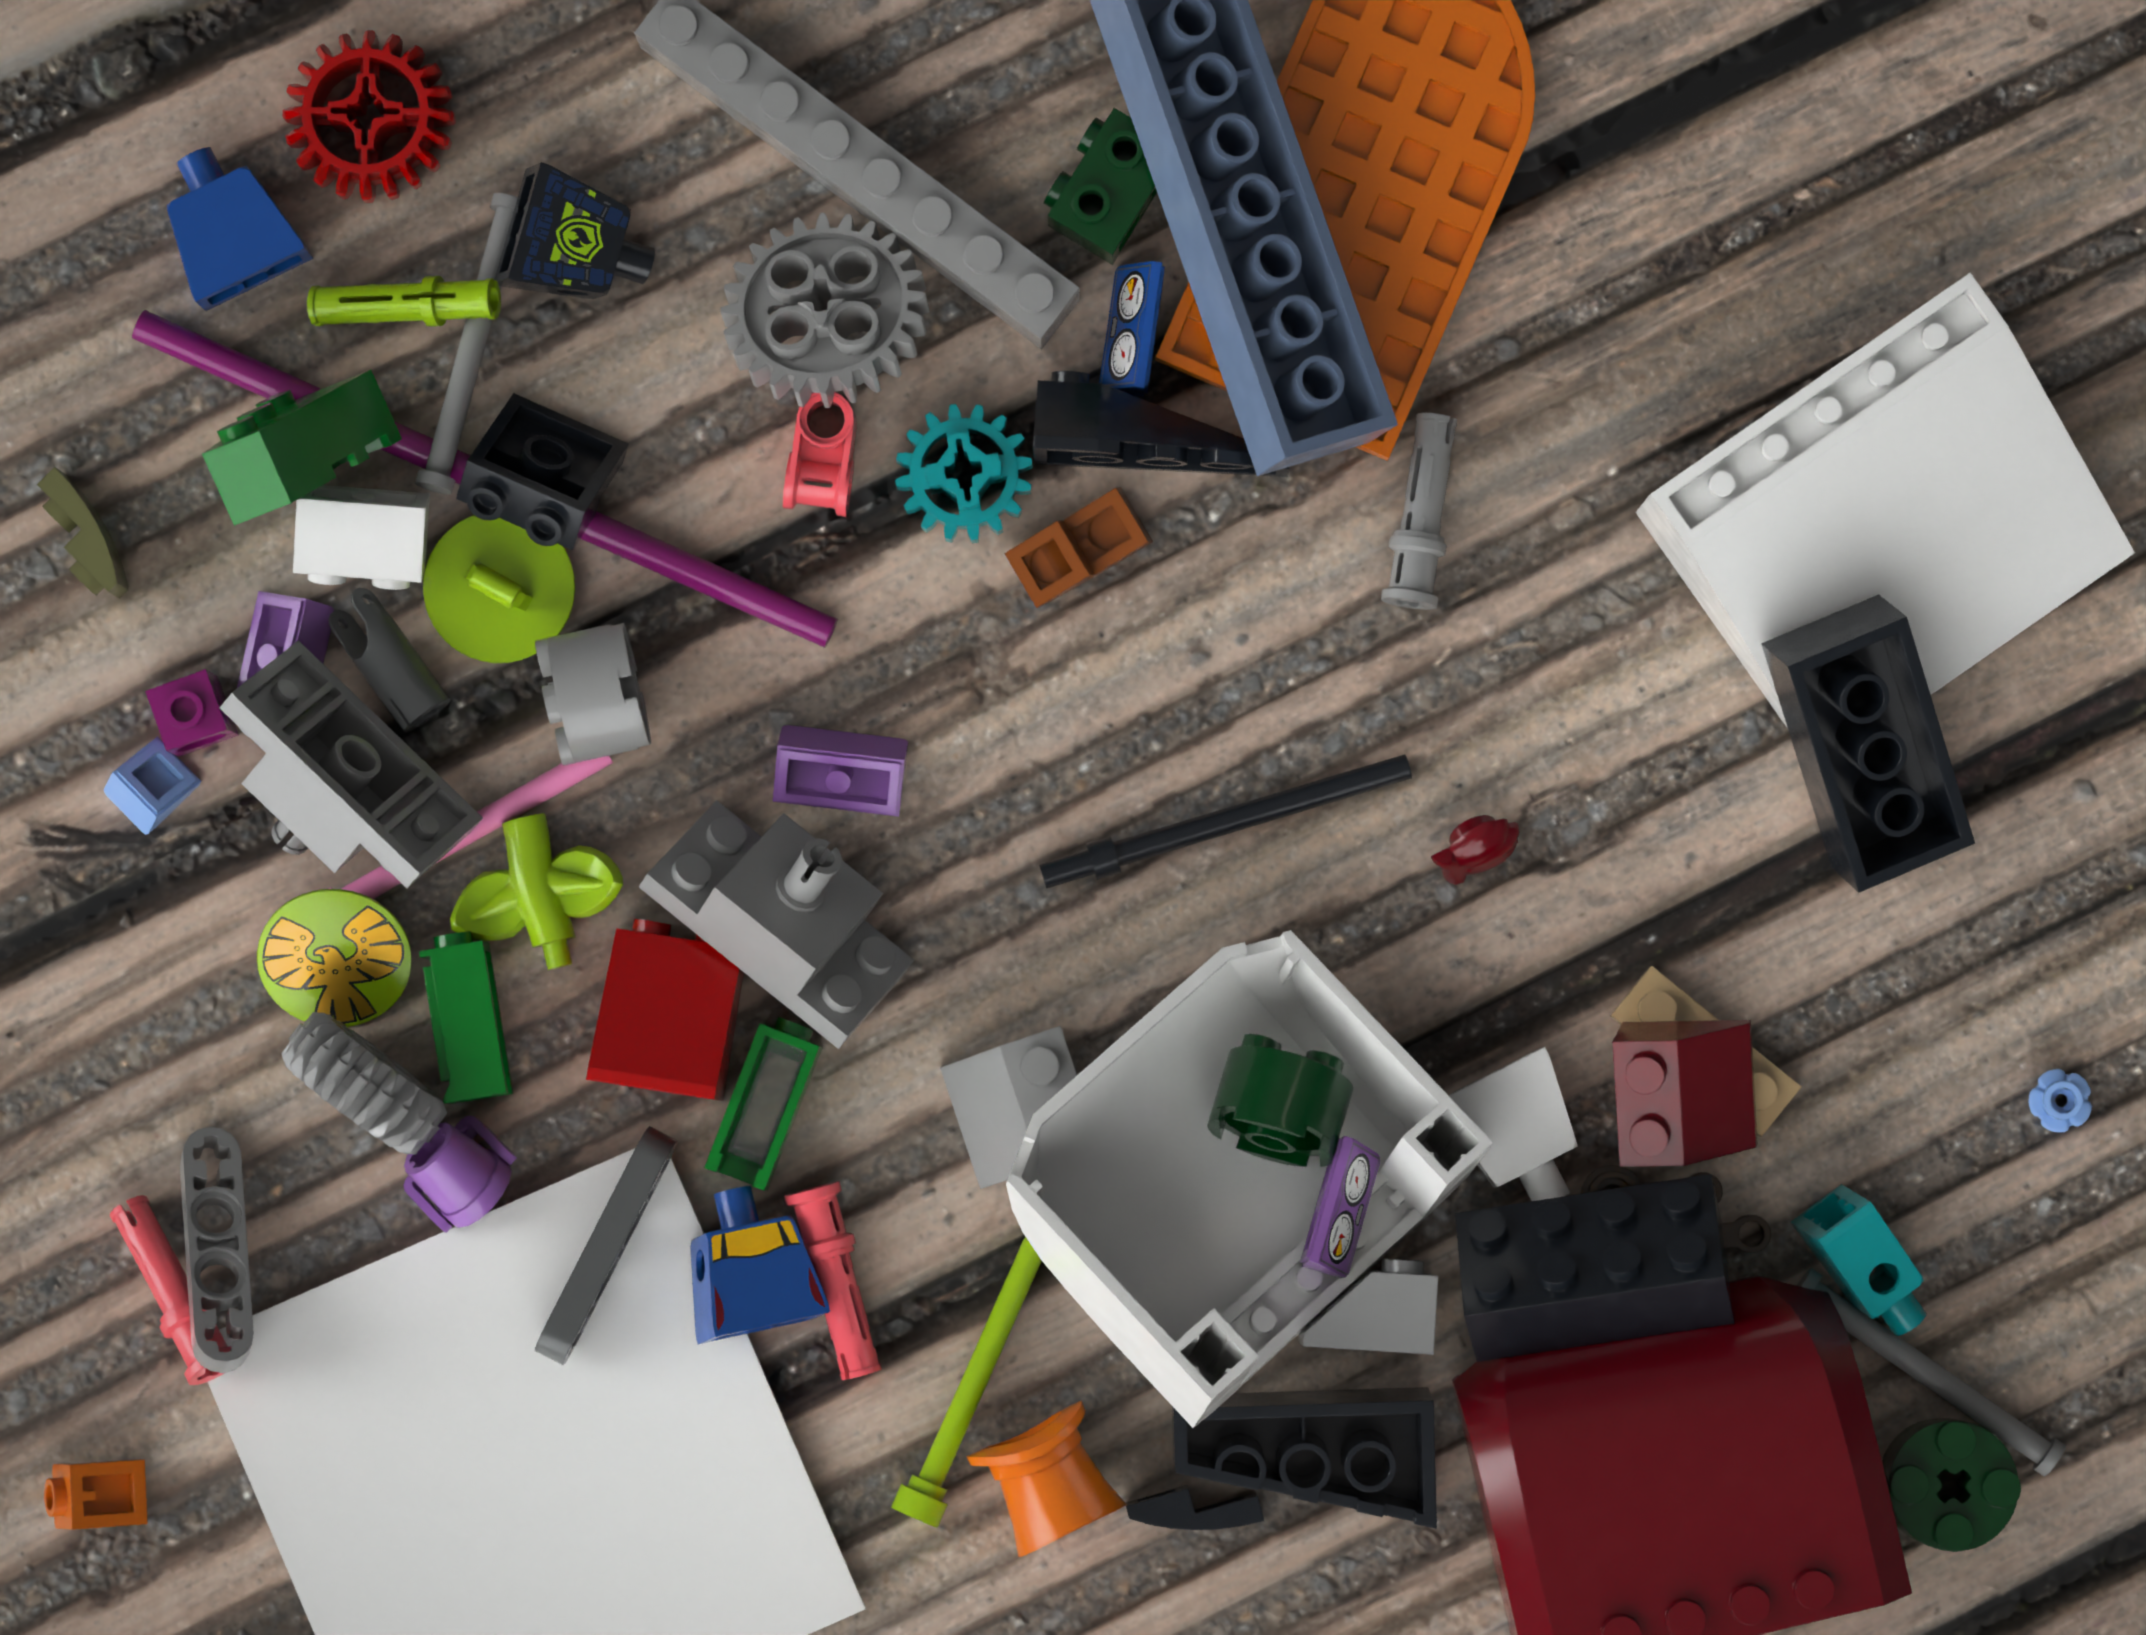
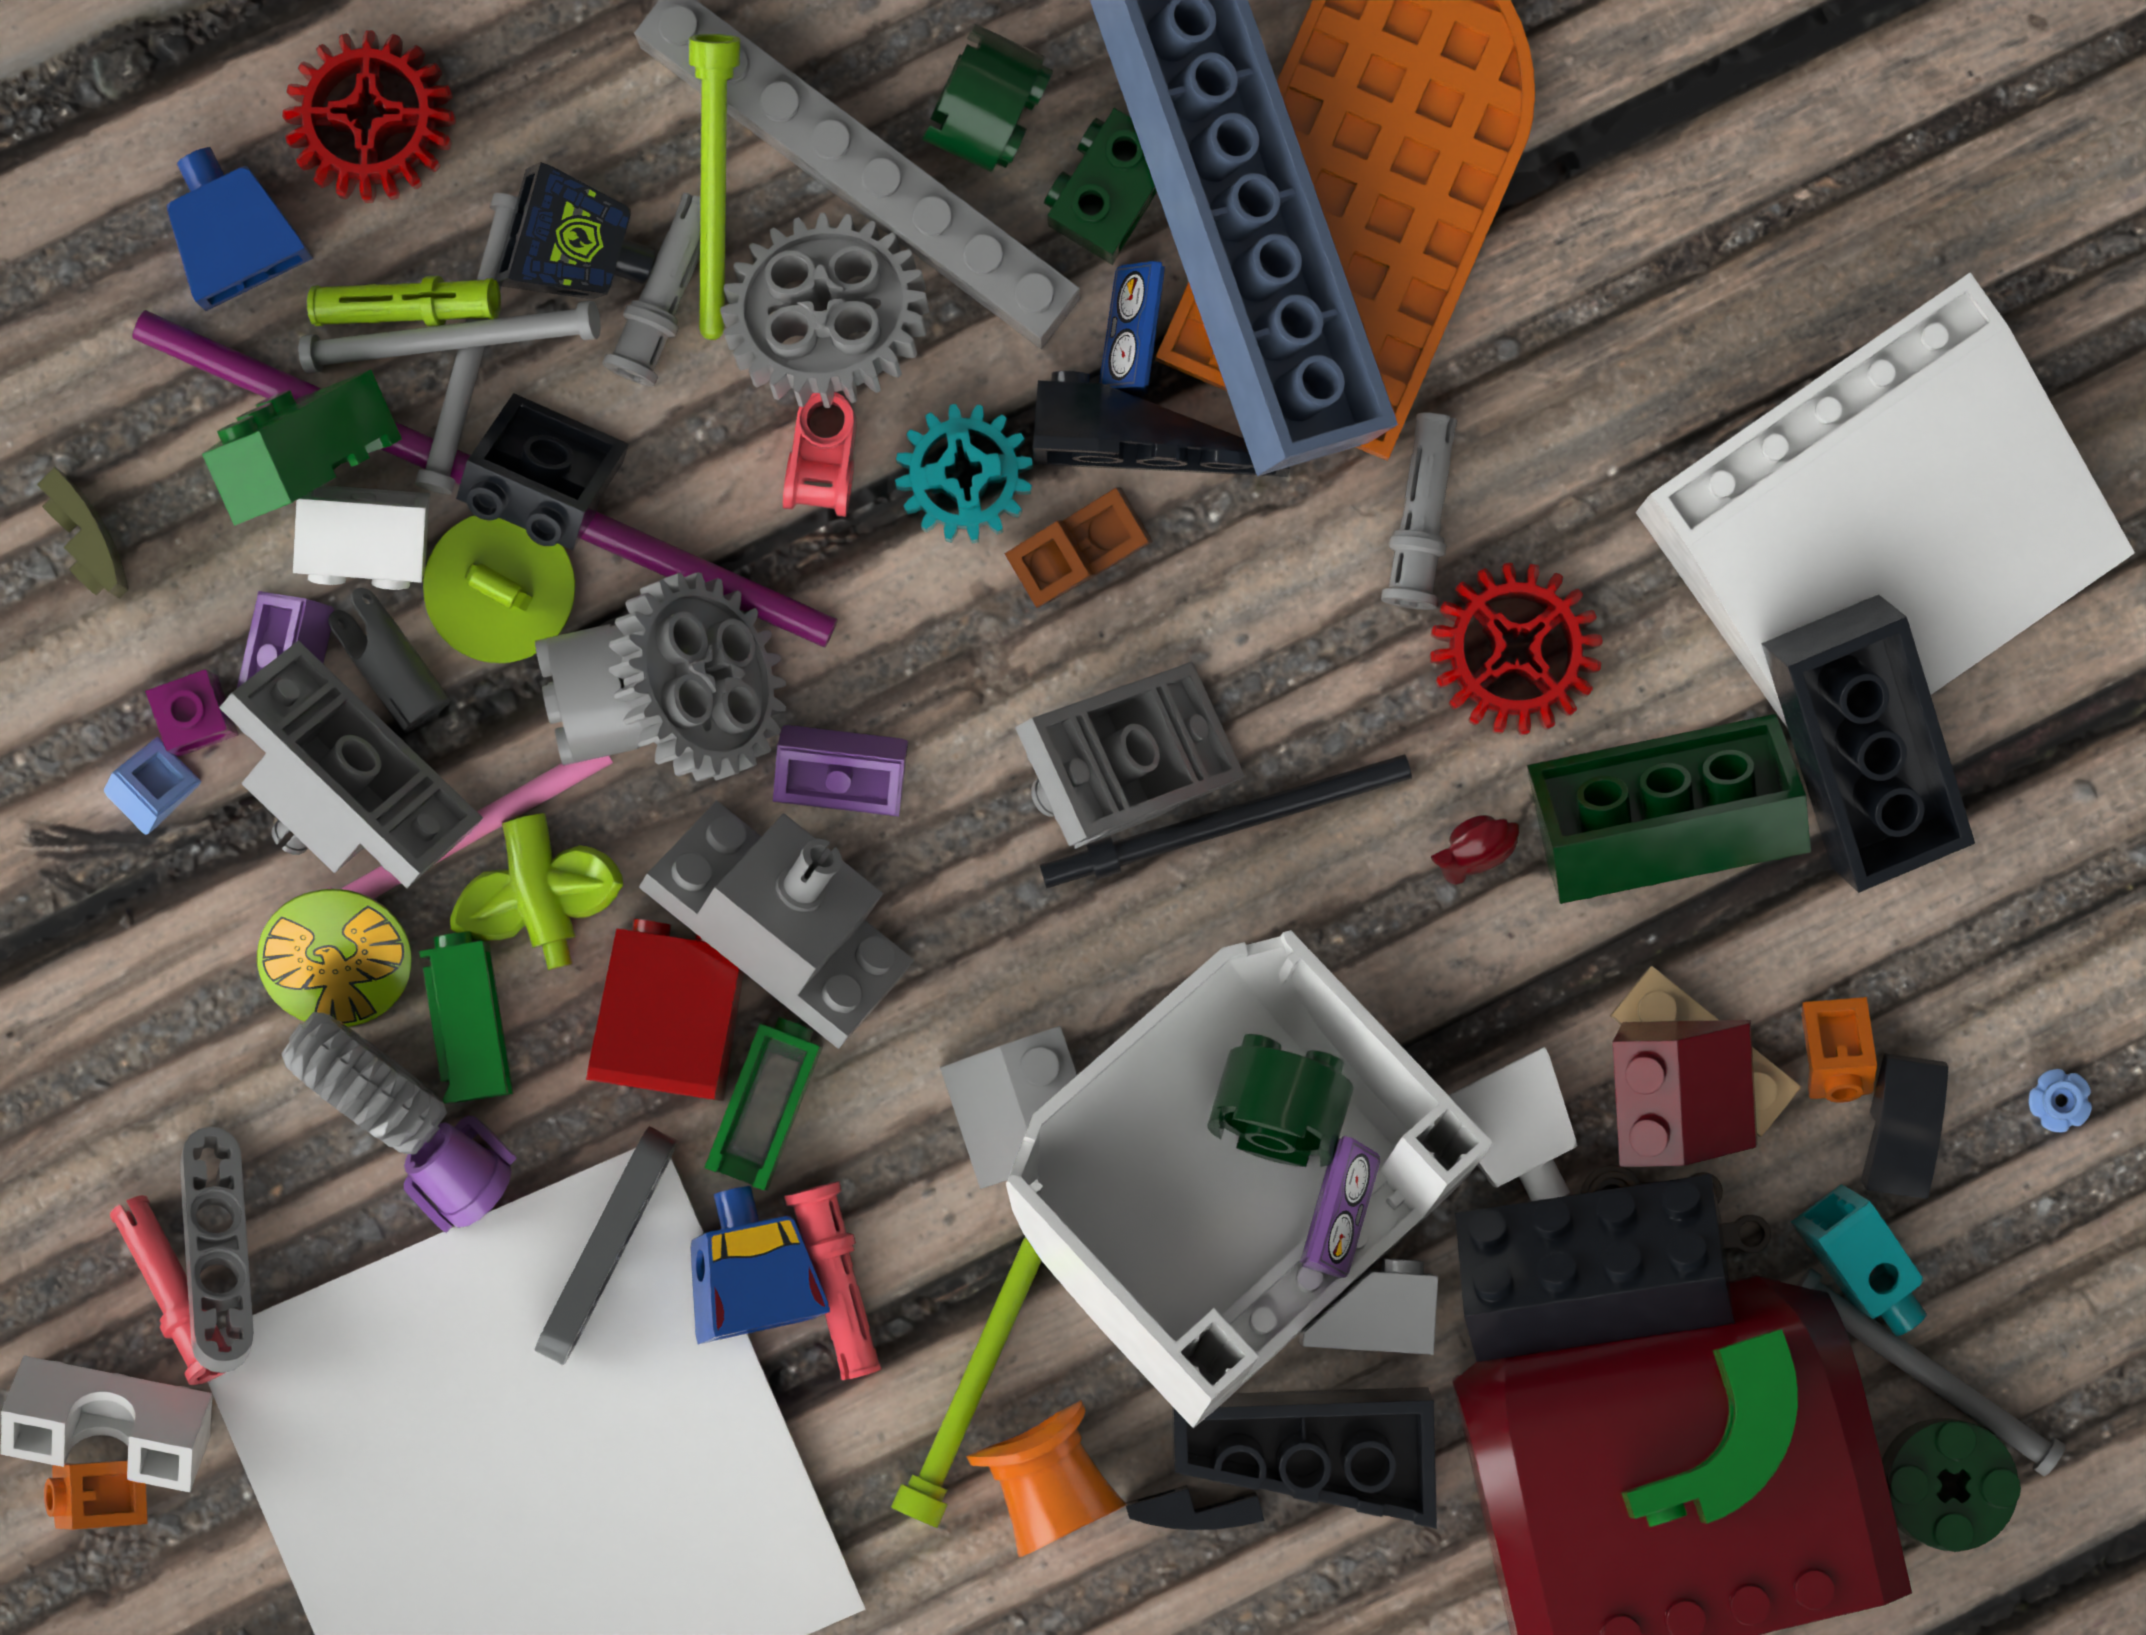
none -> white arch [1,1356,212,1492]
none -> light grey bar [298,301,601,374]
none -> light grey pin [602,193,700,387]
none -> light grey gear [609,572,786,782]
none -> lime piece [689,34,740,340]
none -> dark green brick [922,24,1053,172]
none -> light grey brick [1015,662,1245,849]
none -> red gear [1429,563,1603,736]
none -> dark green slope [1527,714,1811,904]
none -> green arch [1621,1329,1798,1527]
none -> orange bracket [1801,997,1877,1103]
none -> black slope [1861,1053,1949,1199]

